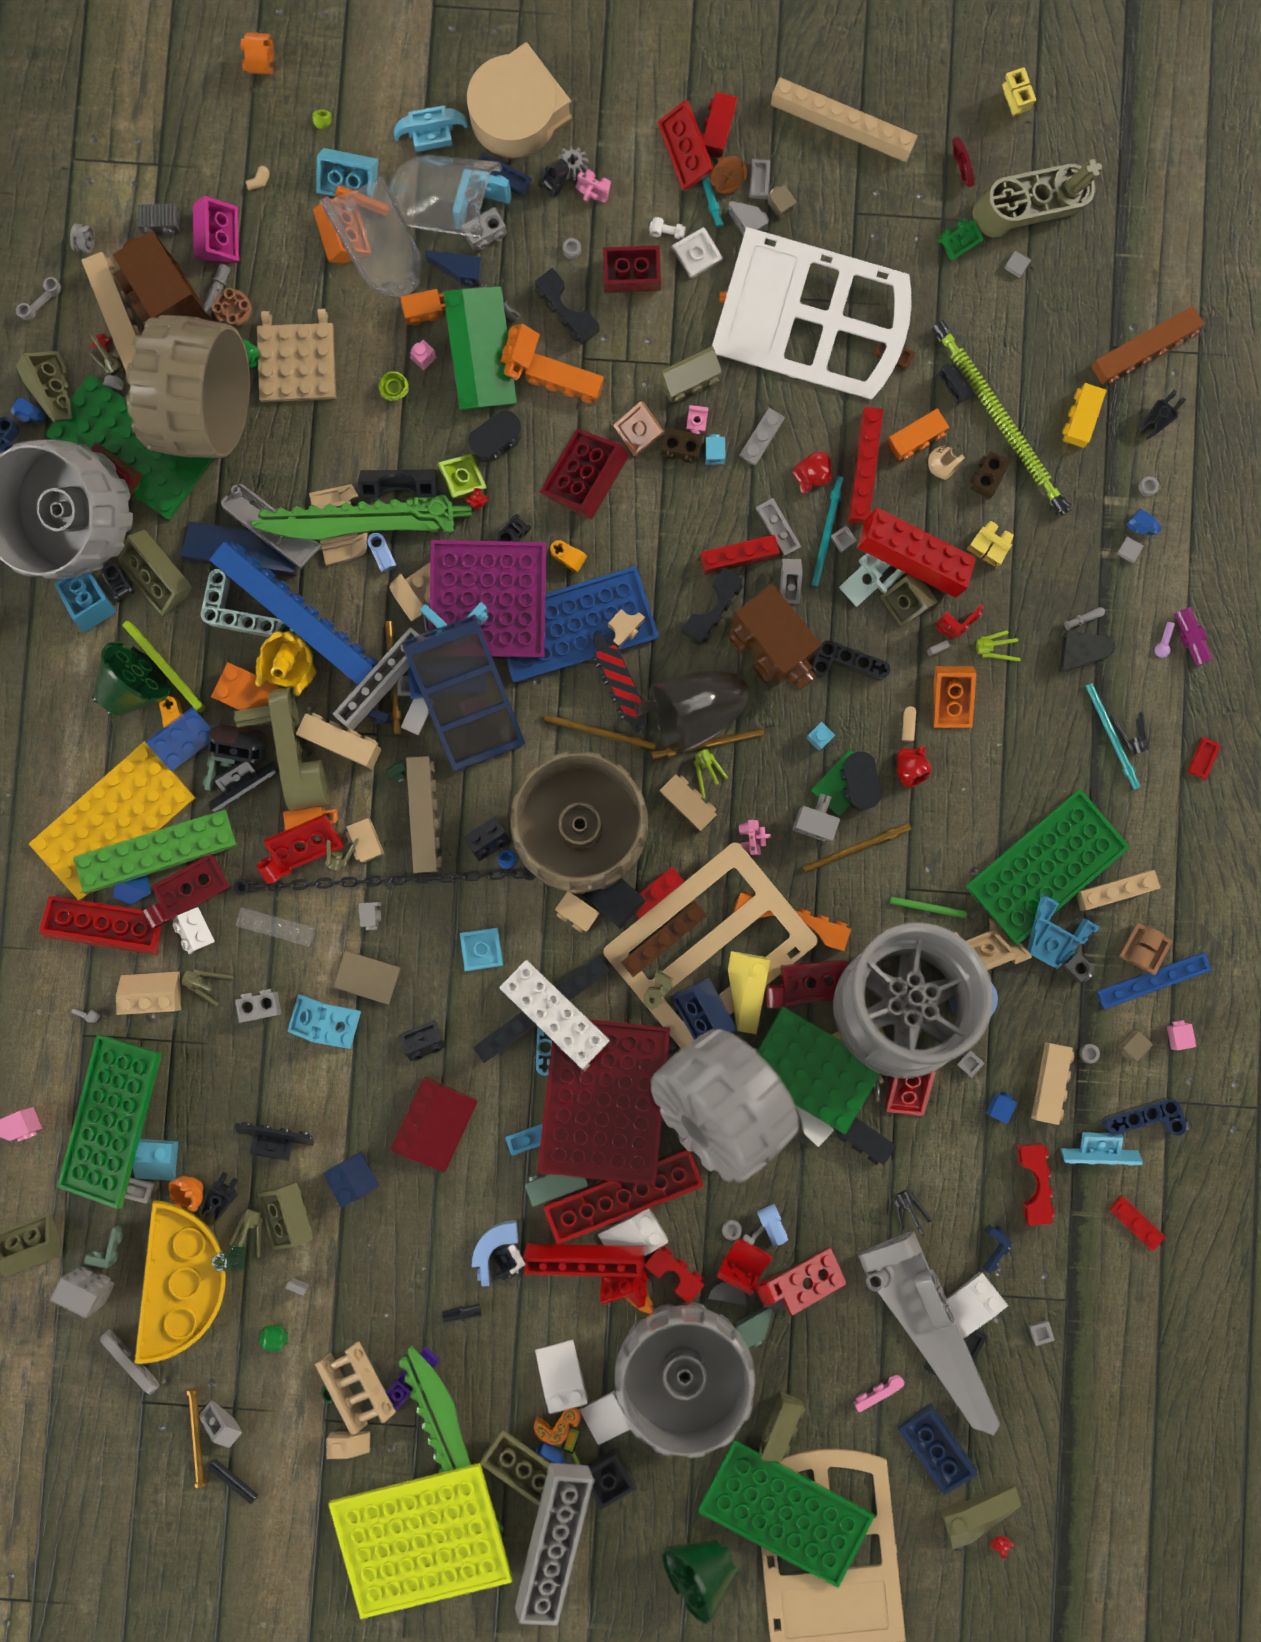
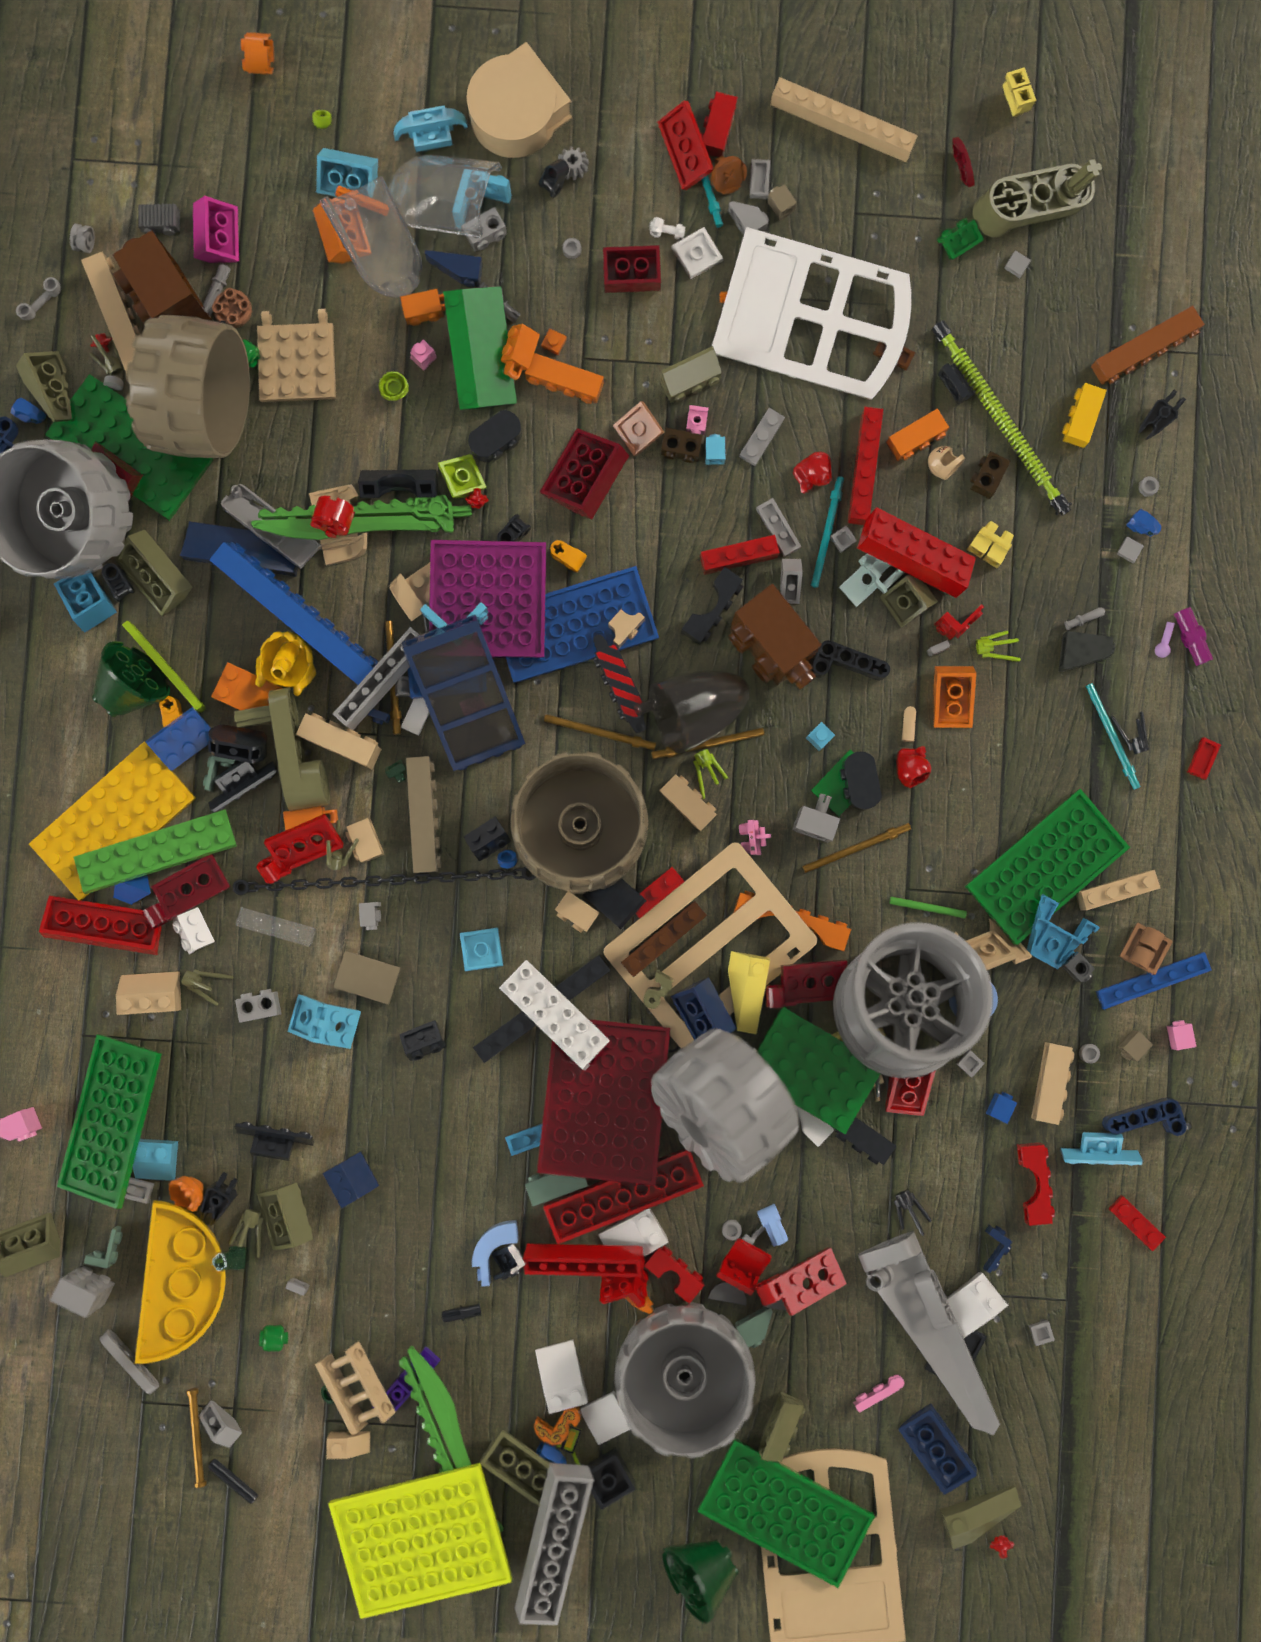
light grey hand [71,1009,100,1023] -> none
light aqua beam [201,569,297,637] -> none
tan arm [246,166,269,190] -> none
light blue piece [367,533,397,573] -> none
dark red slope [390,1076,478,1172] -> none
dark blue plate [474,152,532,196] -> none
black arch [535,267,600,345] -> none
medium azure beam [536,1026,552,1076] -> none
bright pink hips [575,169,611,203] -> none
none -> red brick [310,495,355,538]
none -> orange plate [541,328,567,355]

